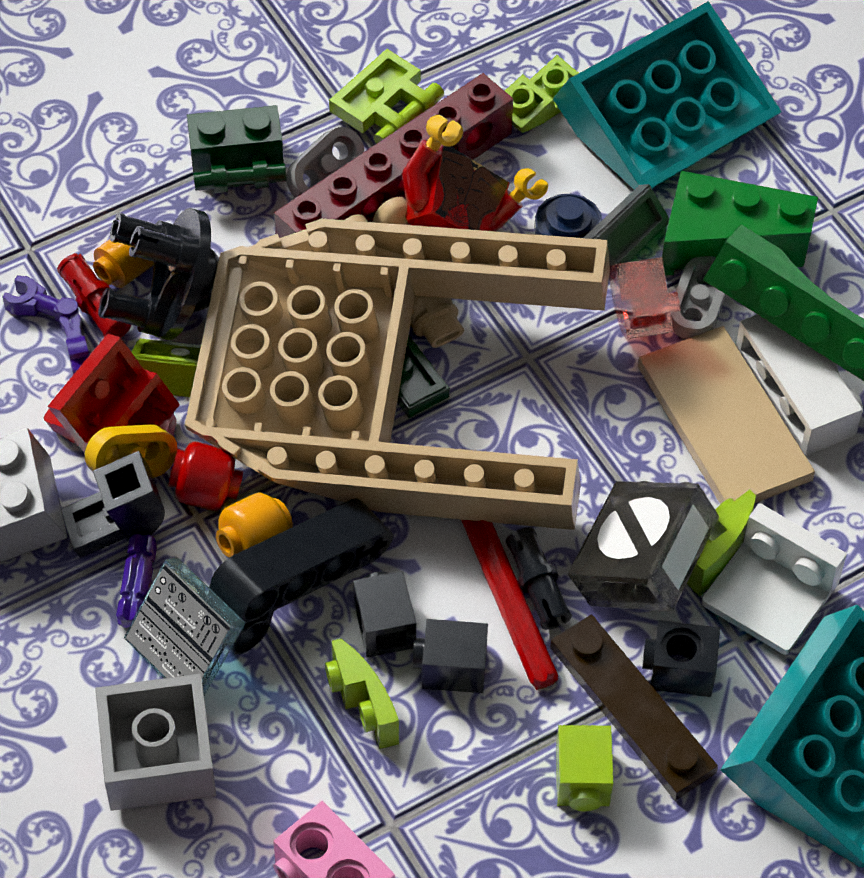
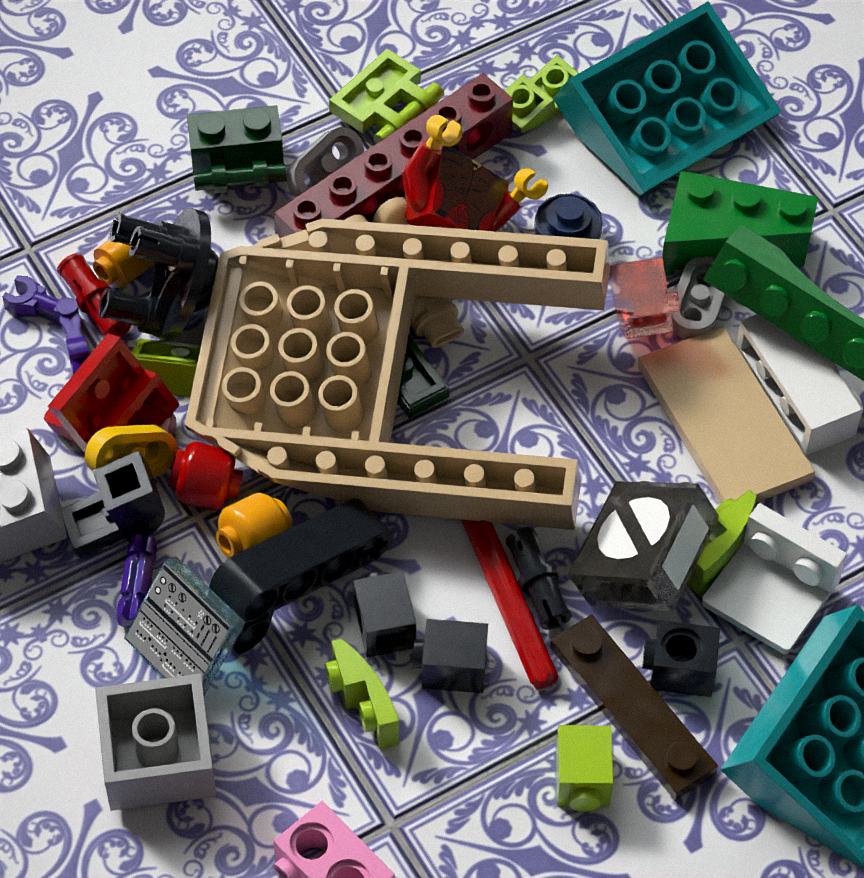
dark grey tile [584,184,670,277] -> none

